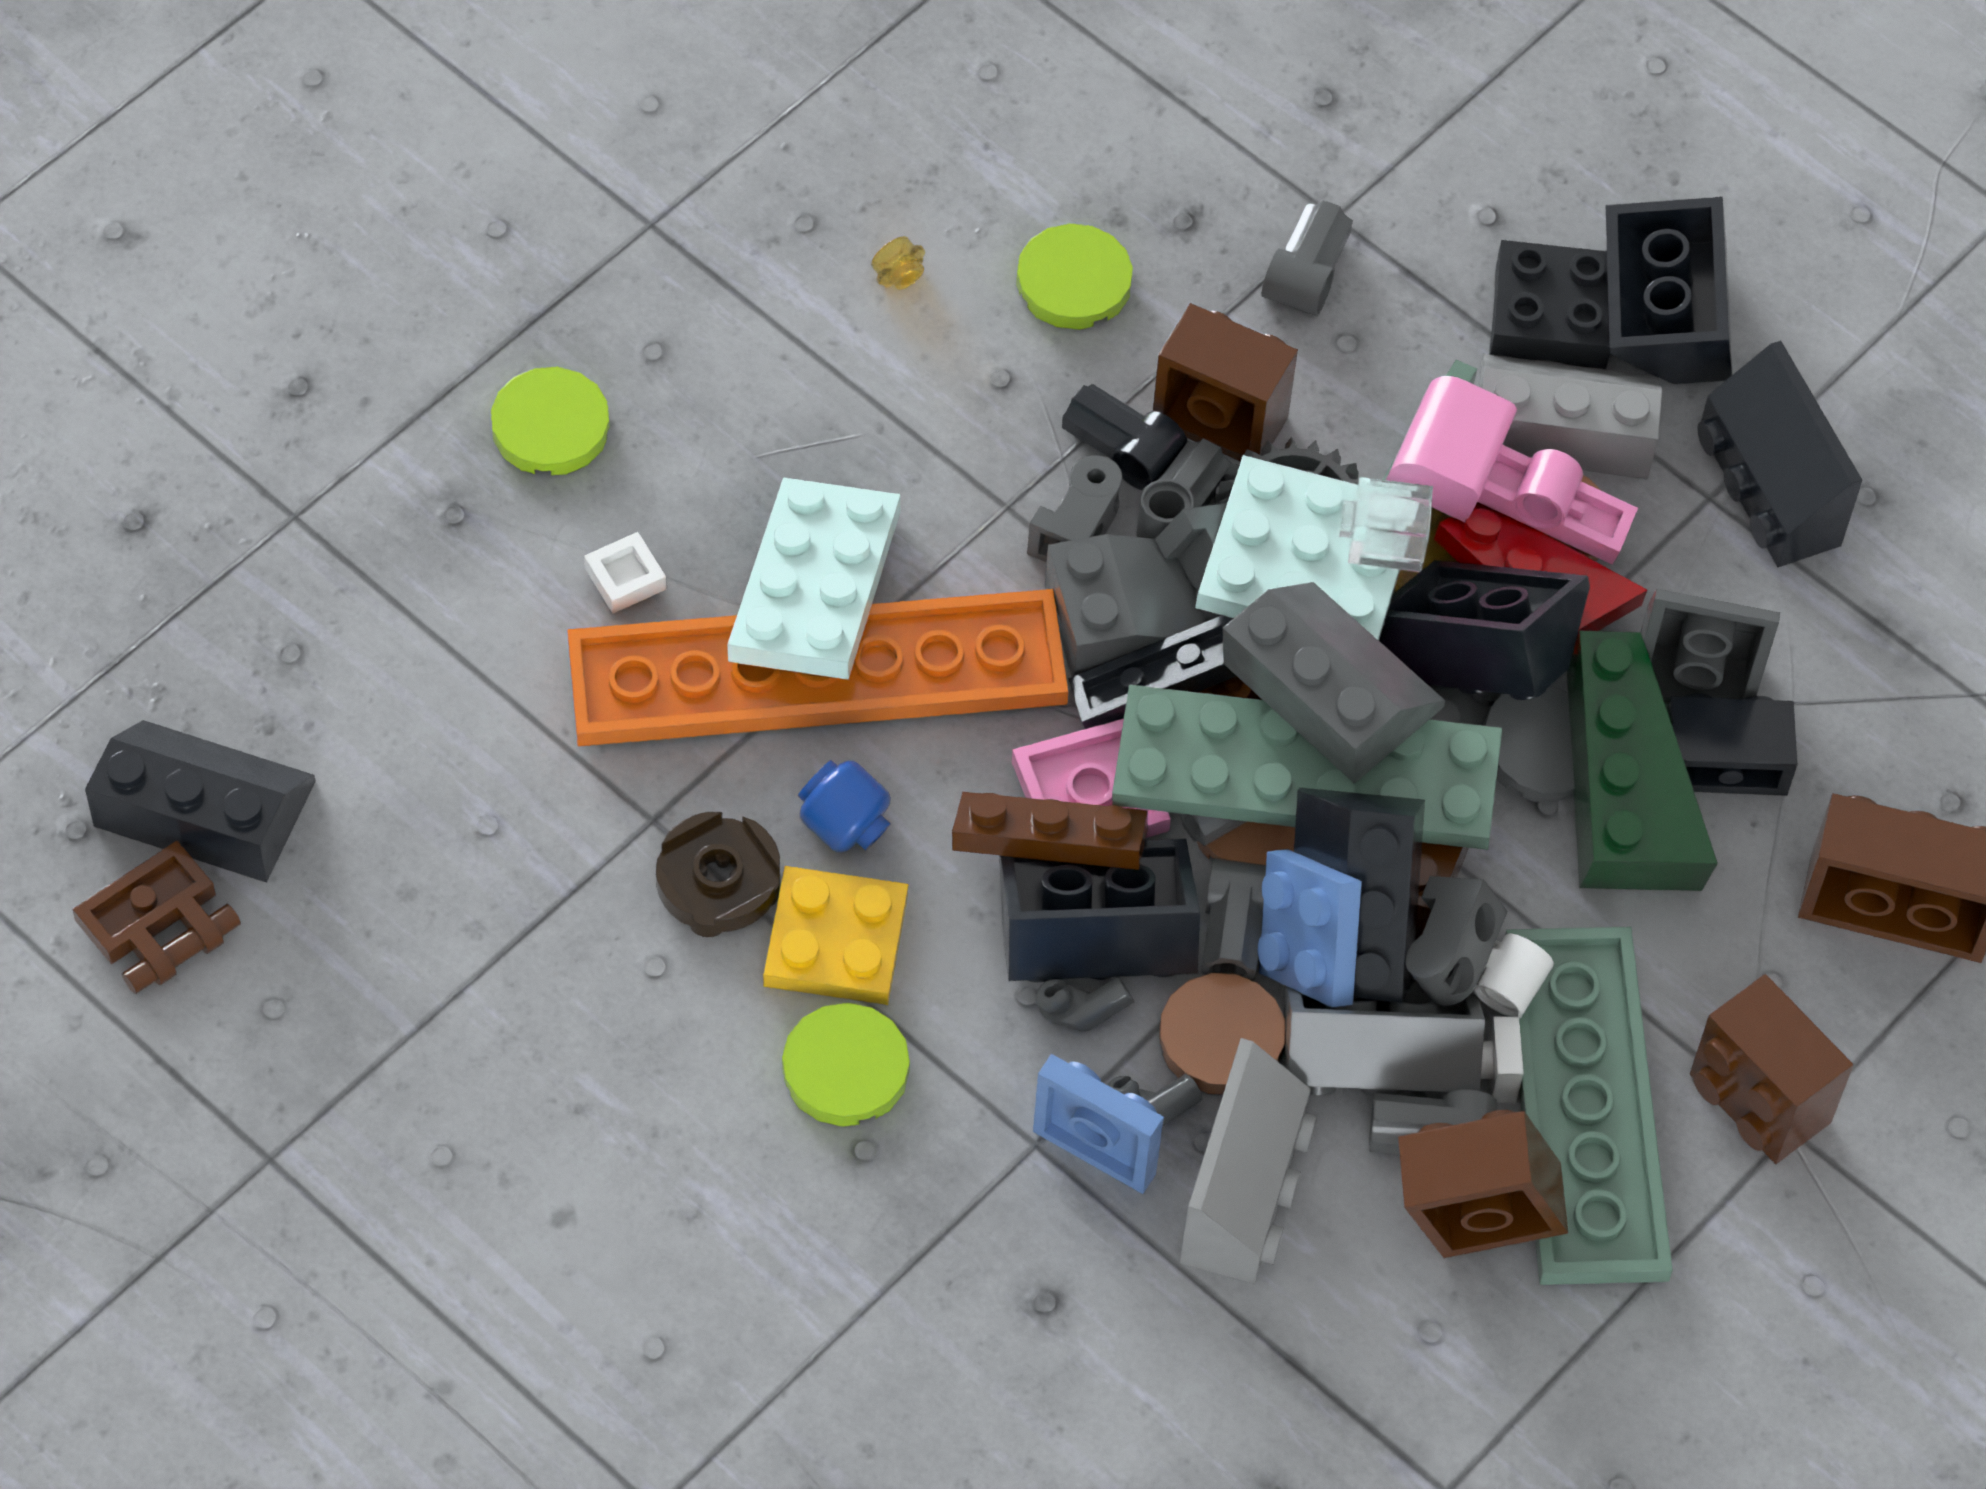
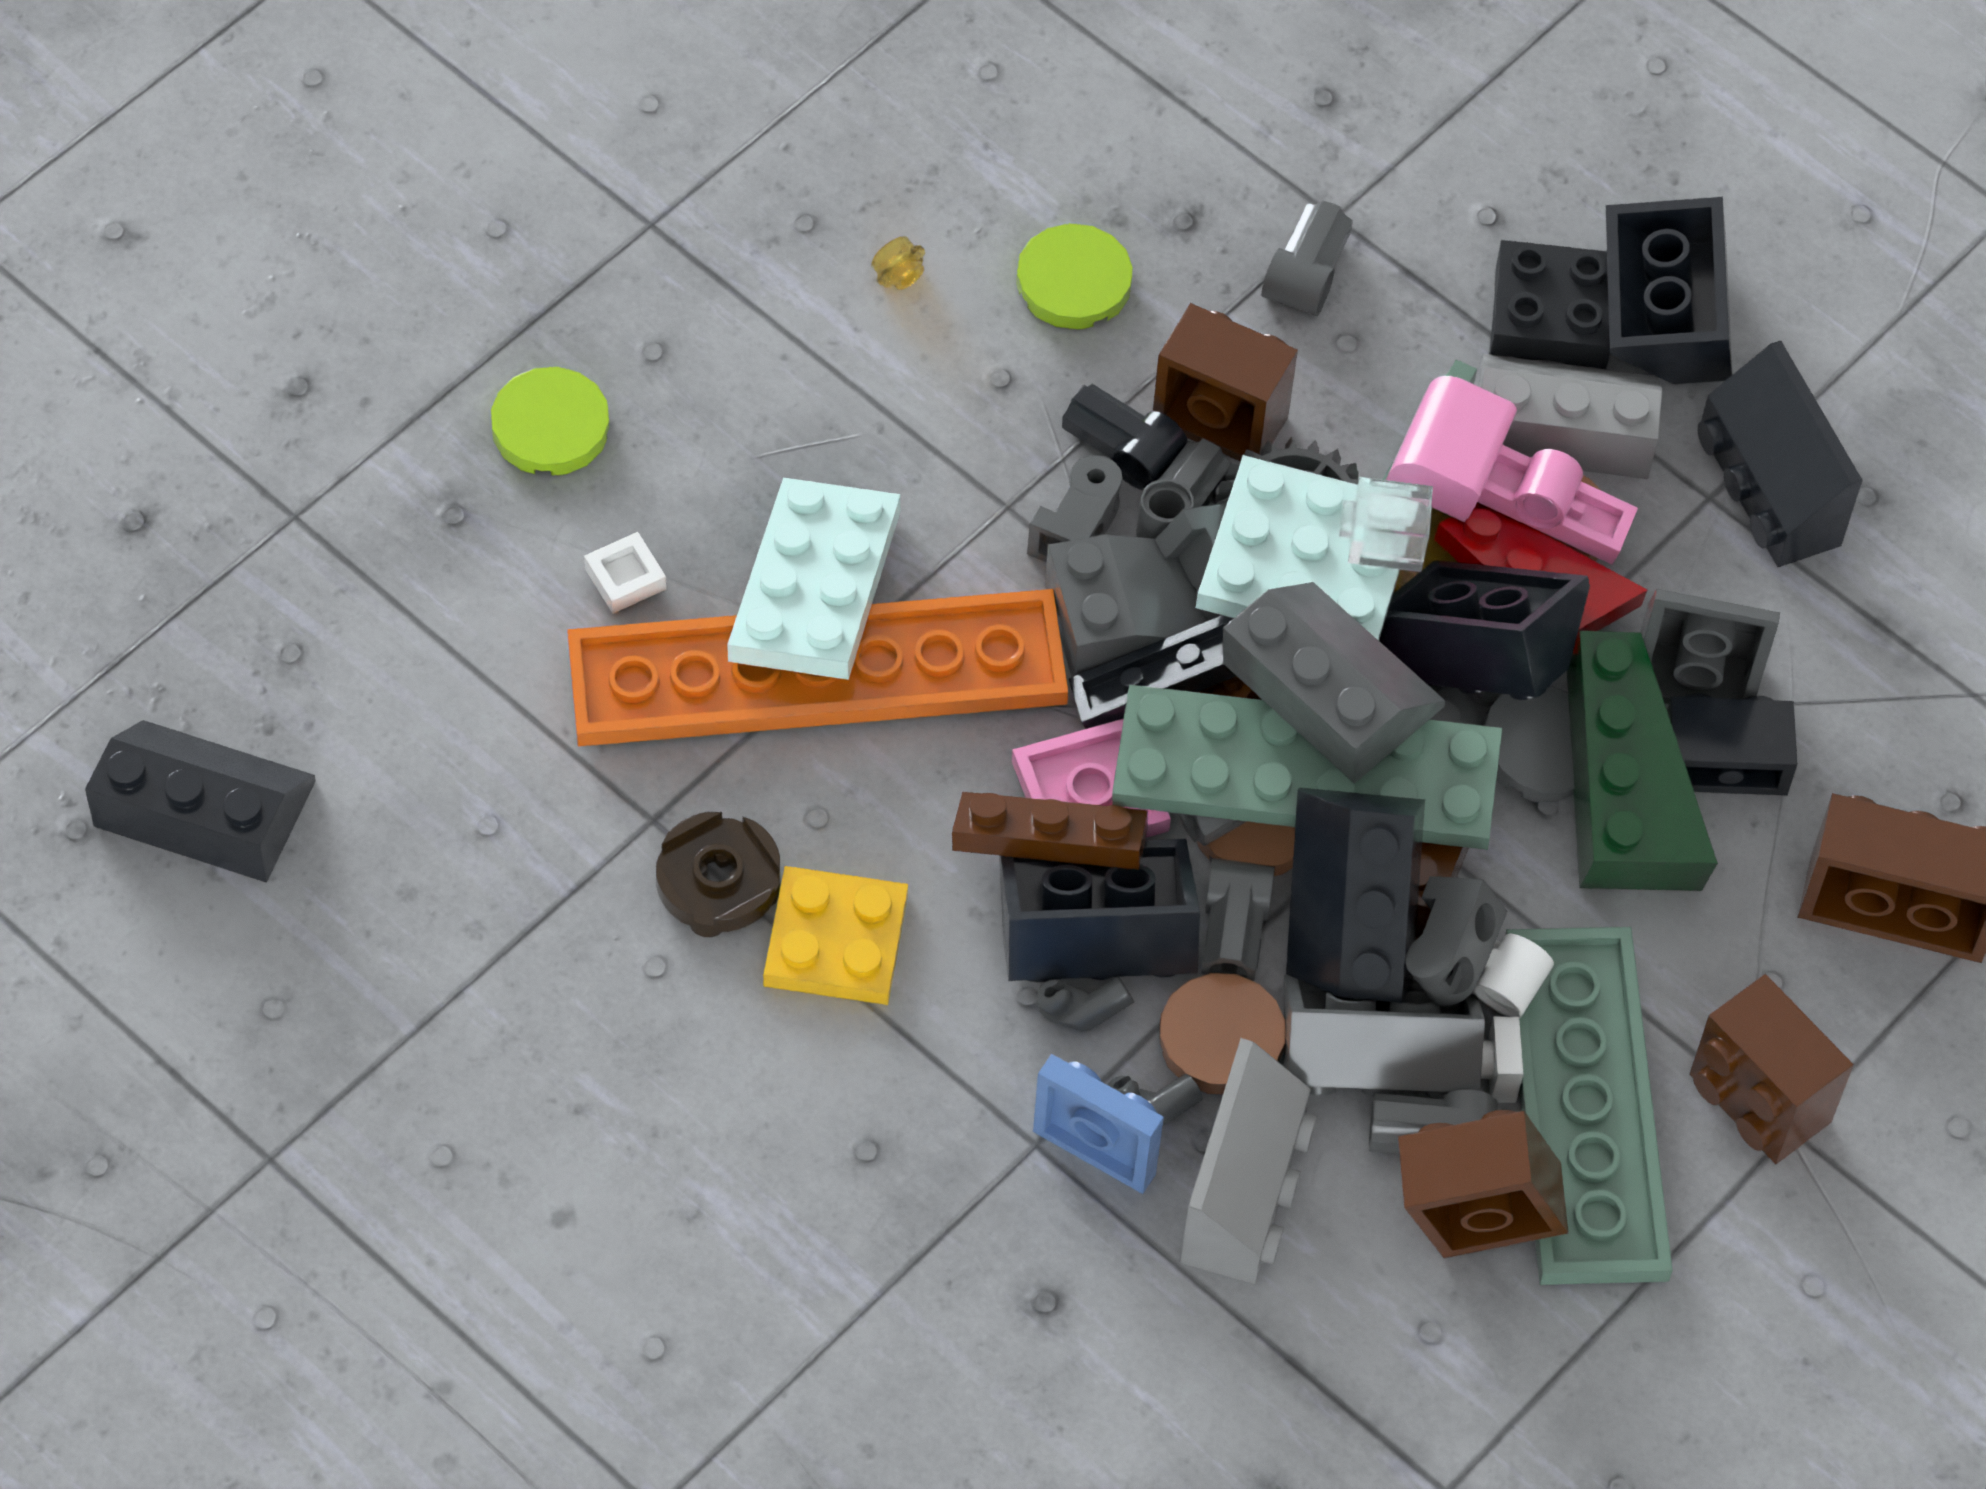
reddish brown plate [72,841,241,994] -> none
lime tile [782,1003,910,1127] -> none
blue head [798,760,891,853] -> none
medium blue plate [1258,849,1362,1007] -> none

